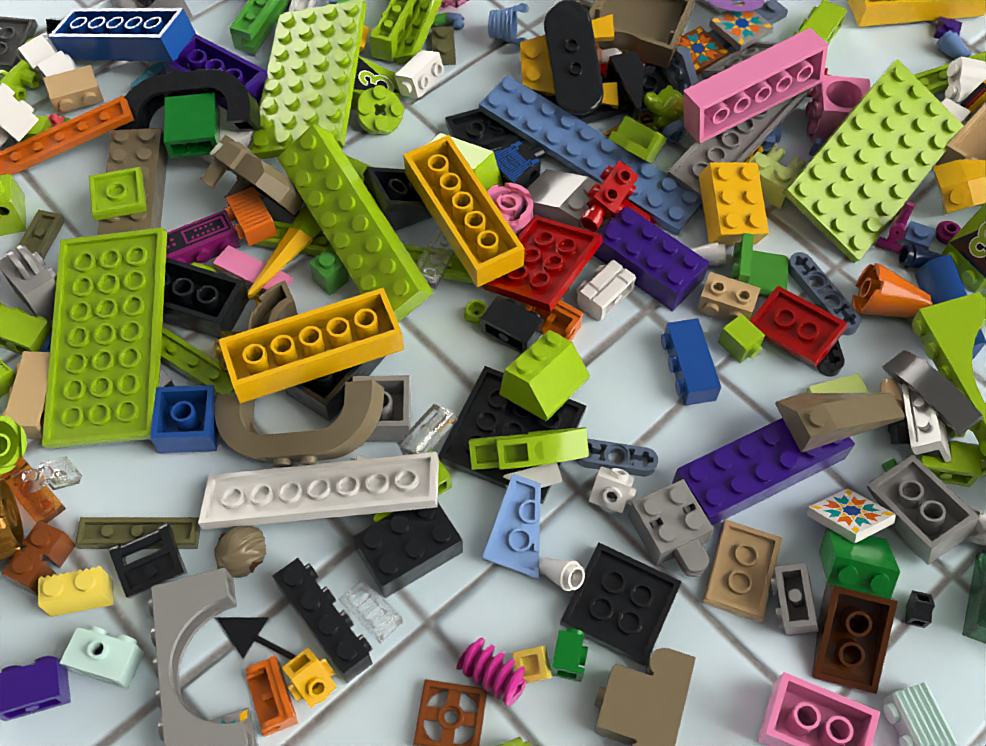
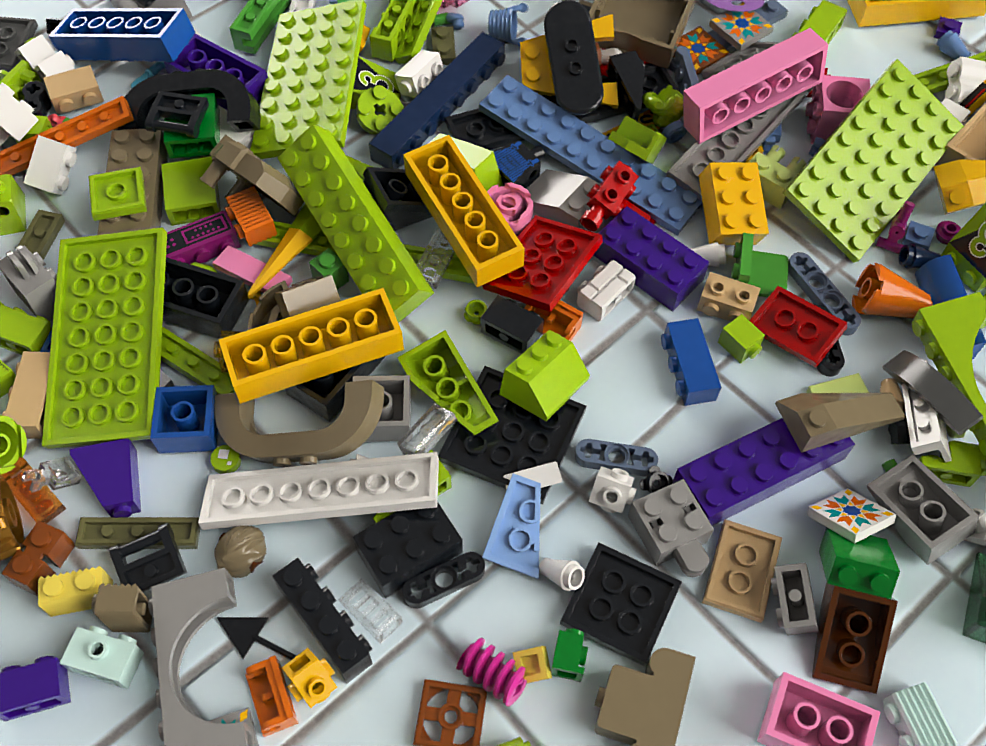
lime slope [469,427,589,470] -> none
black piece [905,590,935,628] -> none
none -> black axle [22,81,52,117]
none -> white brick [23,135,77,195]
none -> dark purple slope [70,439,141,518]
none -> dark tan brick [92,583,153,633]
none -> black plate [145,91,209,138]
none -> lime brick [161,156,221,226]
none -> lime tile [210,445,241,474]
none -> brick [274,275,341,319]
none -> dark blue brick [369,32,506,169]
none -> lime wedge [398,330,499,435]
none -> black beam [402,552,485,609]
none -> black plate [640,466,673,493]

